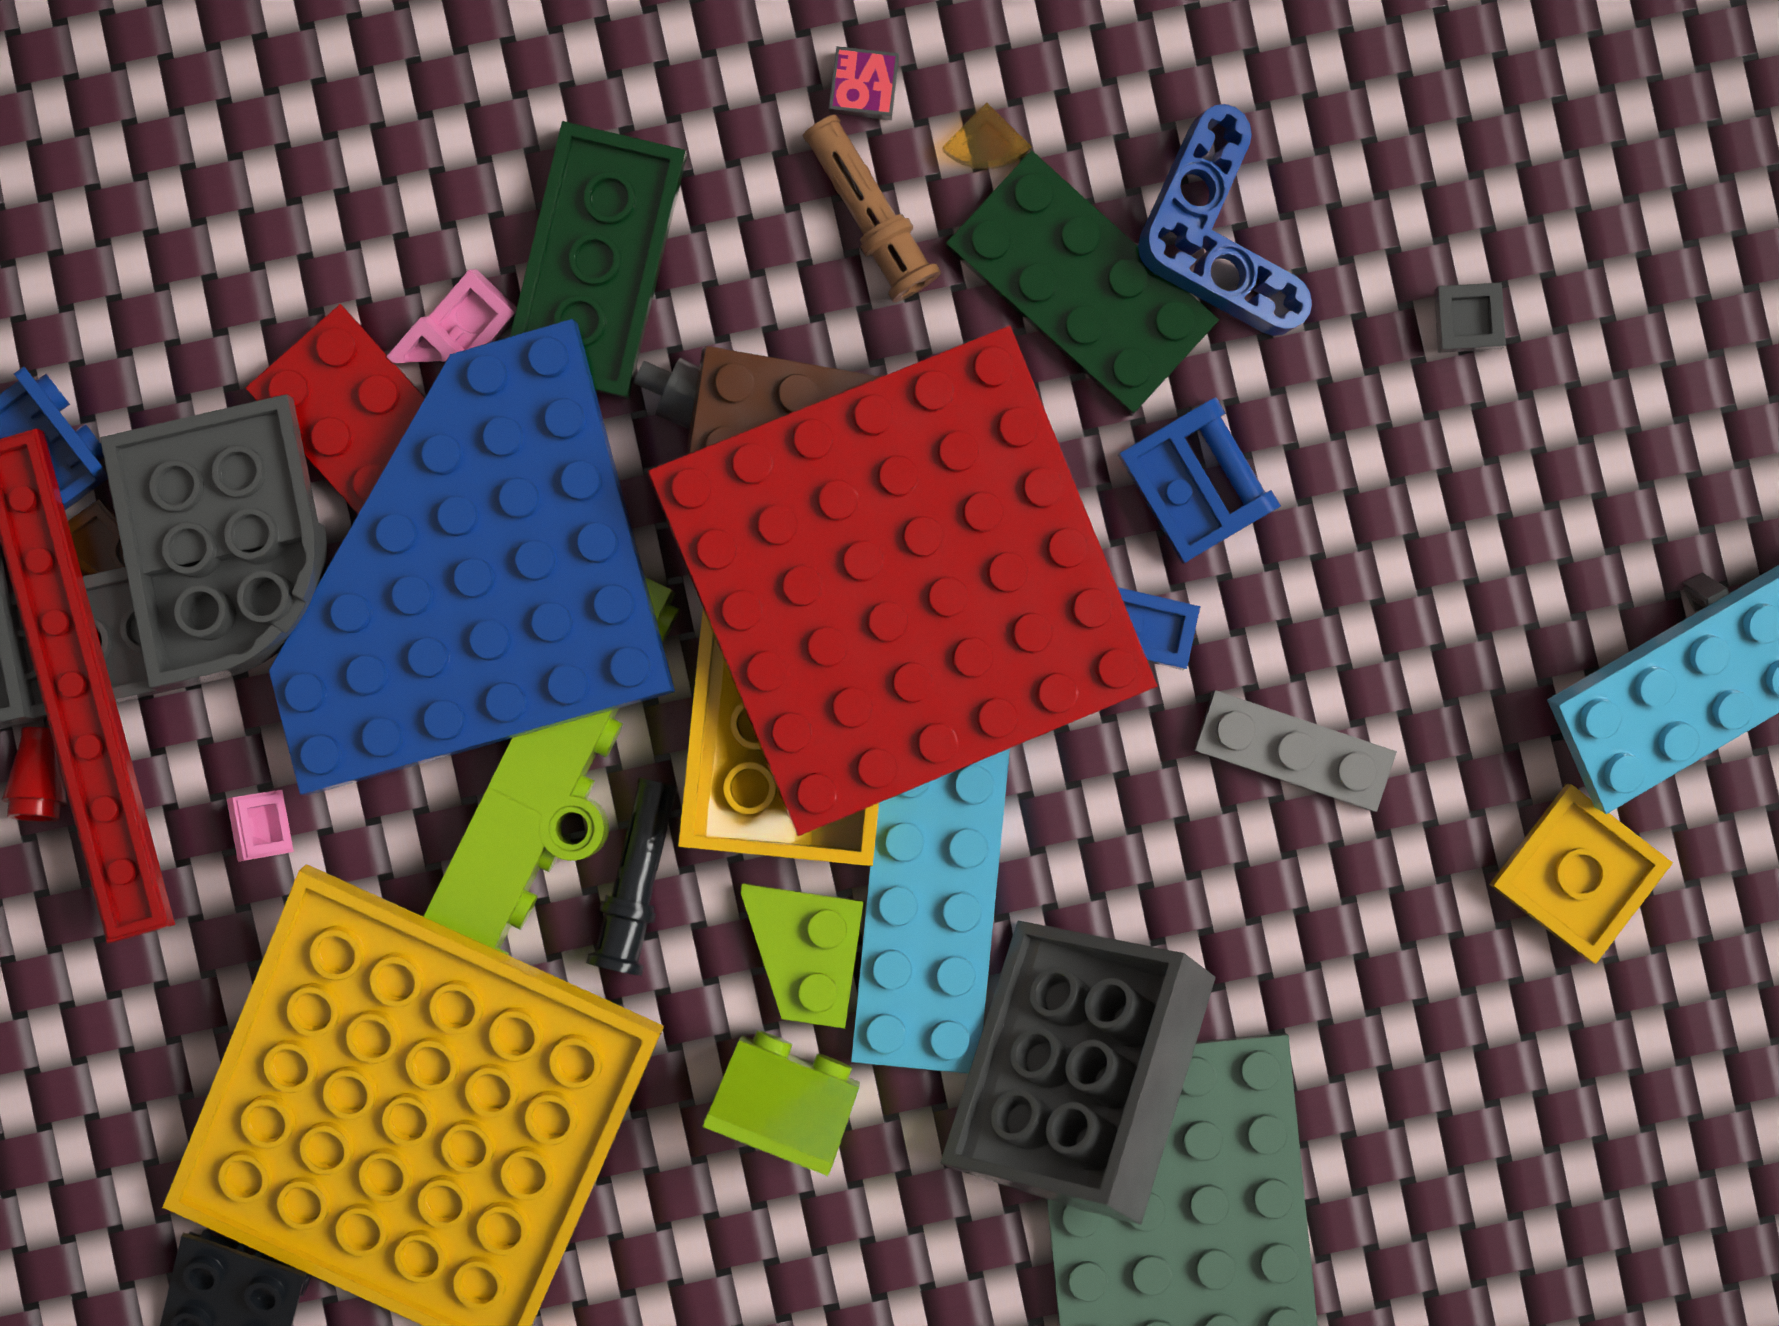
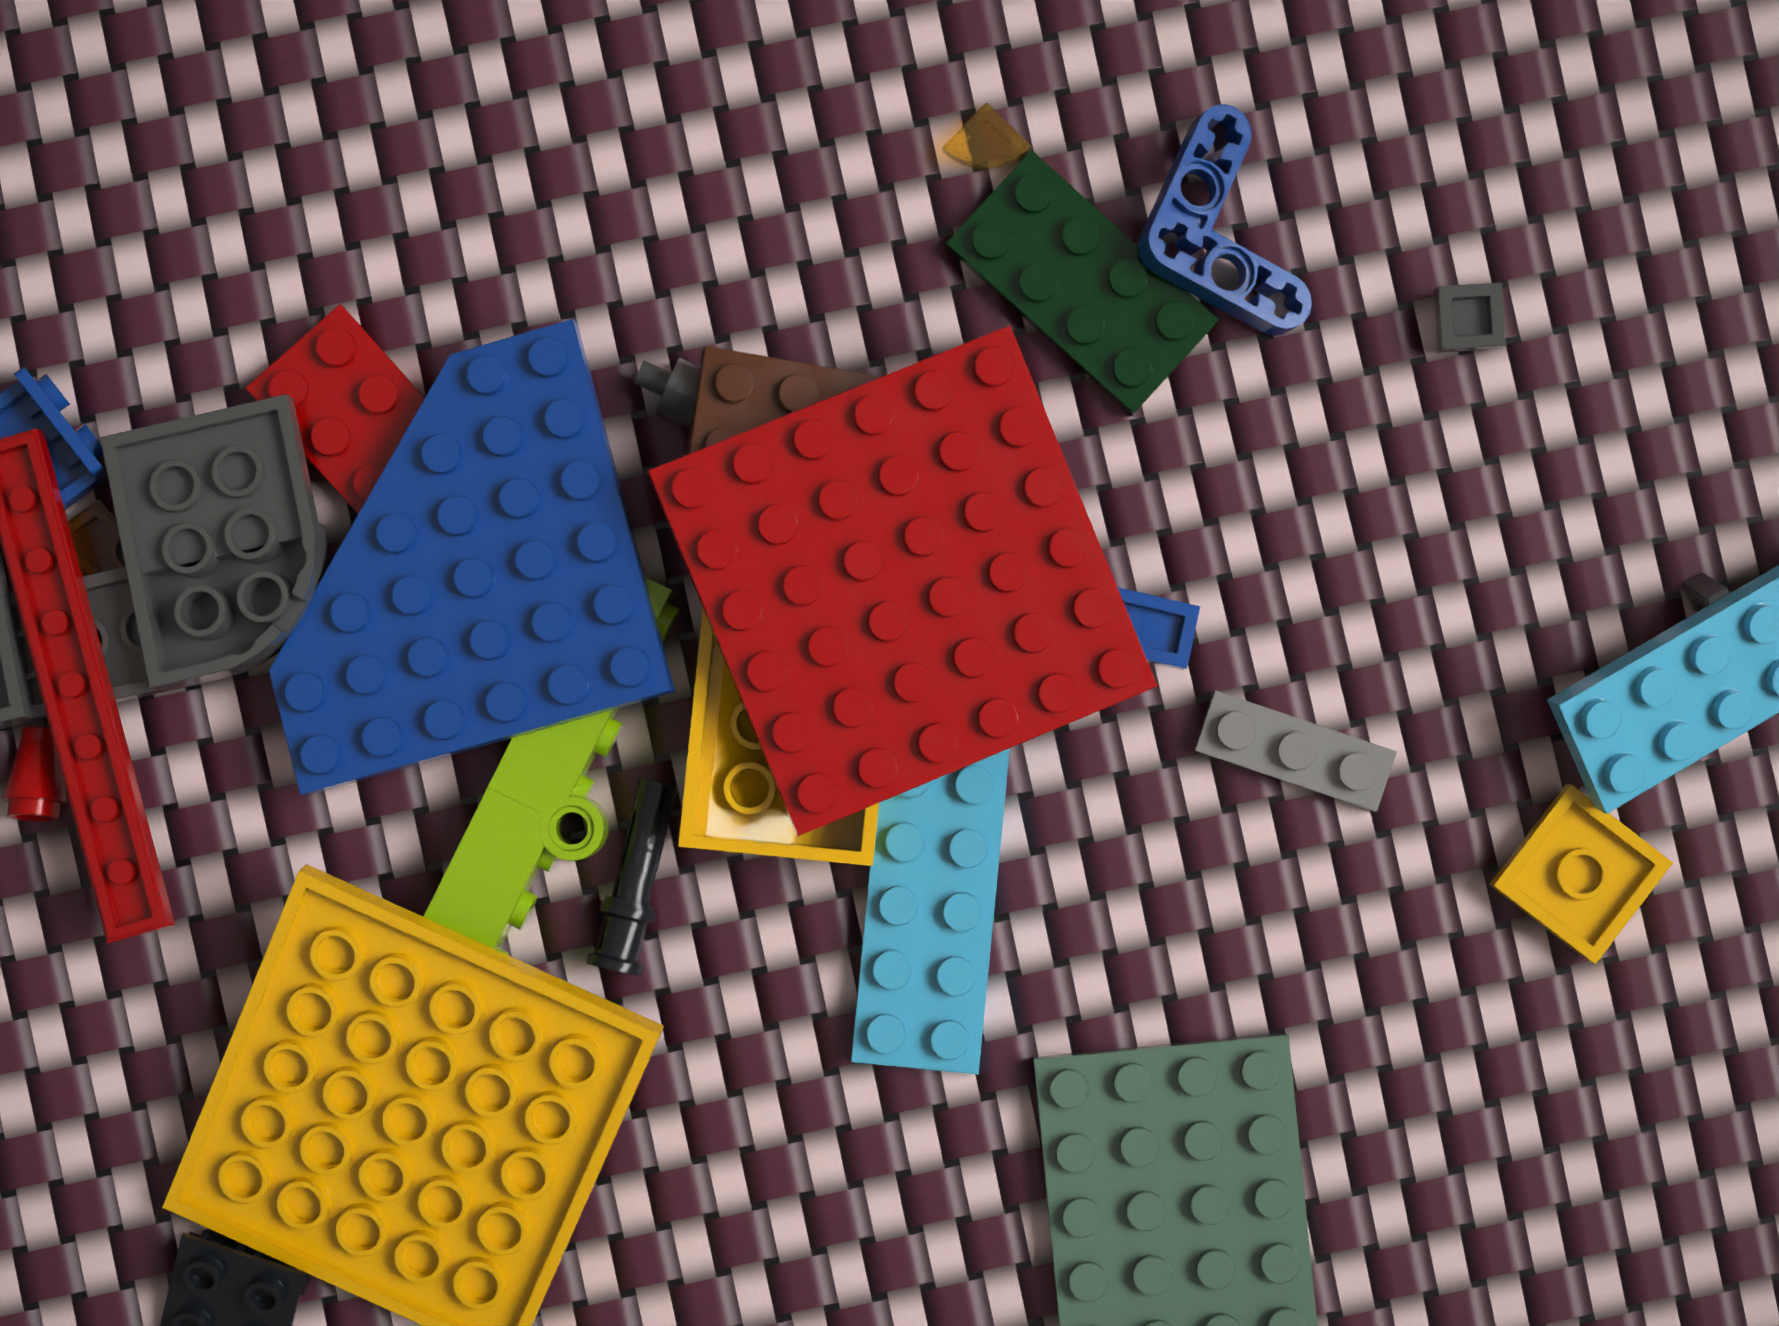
bright pink slope [227,790,294,862] -> none
bright pink slope [386,269,517,363] -> none
dark green plate [510,121,687,400] -> none
lime slope [703,1030,860,1176] -> none
lime wing [741,883,864,1029] -> none
medium nougat pin [802,115,941,302] -> none
tile [829,46,899,120] -> none
dark grey slope [940,920,1216,1225] -> none
blue plate [1118,397,1281,564] -> none

